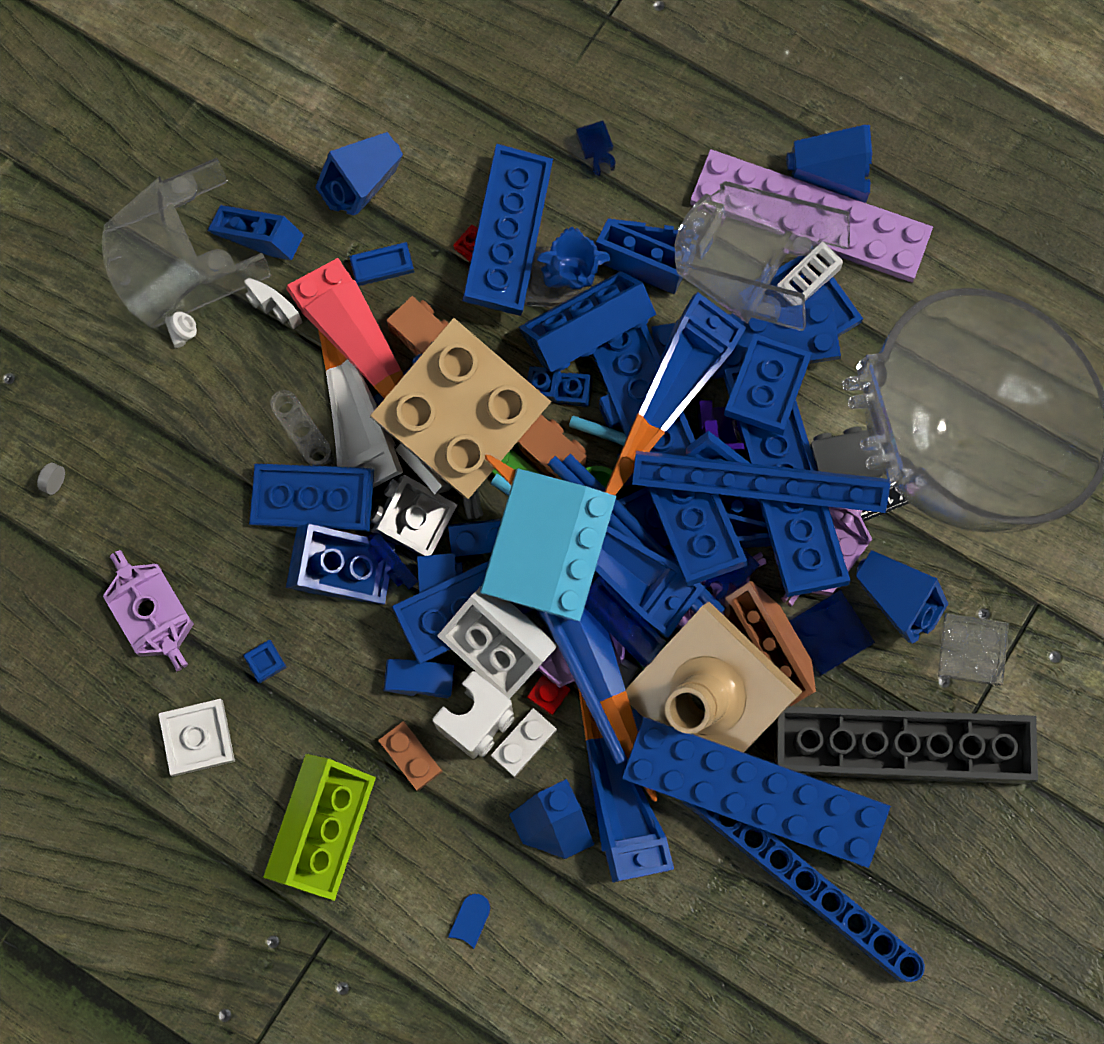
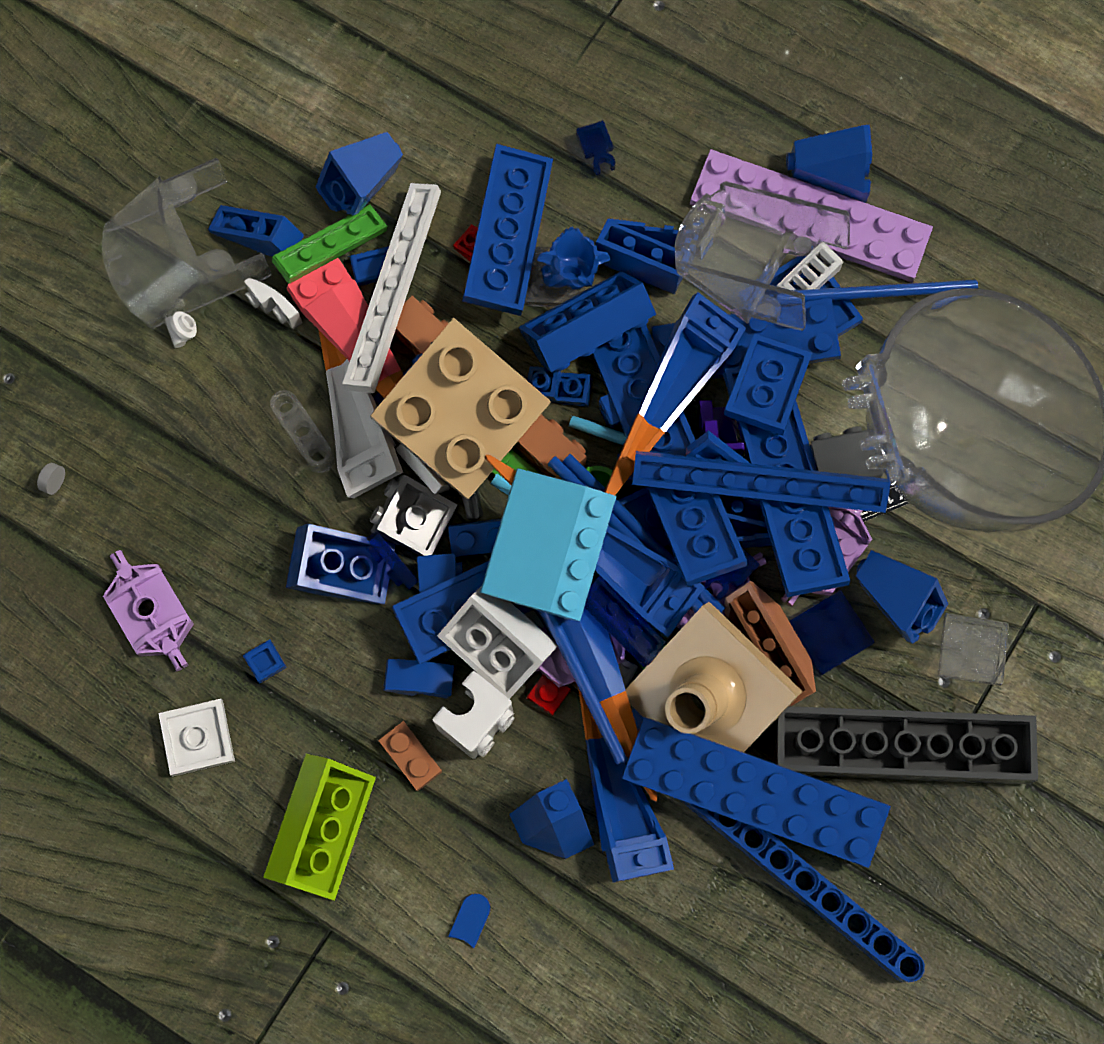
blue tile [249,464,374,531] -> none
white plate [491,708,557,778] -> none
none -> bright green tile [272,204,387,284]
none -> white plate [342,183,441,393]
none -> blue piece [775,280,978,304]

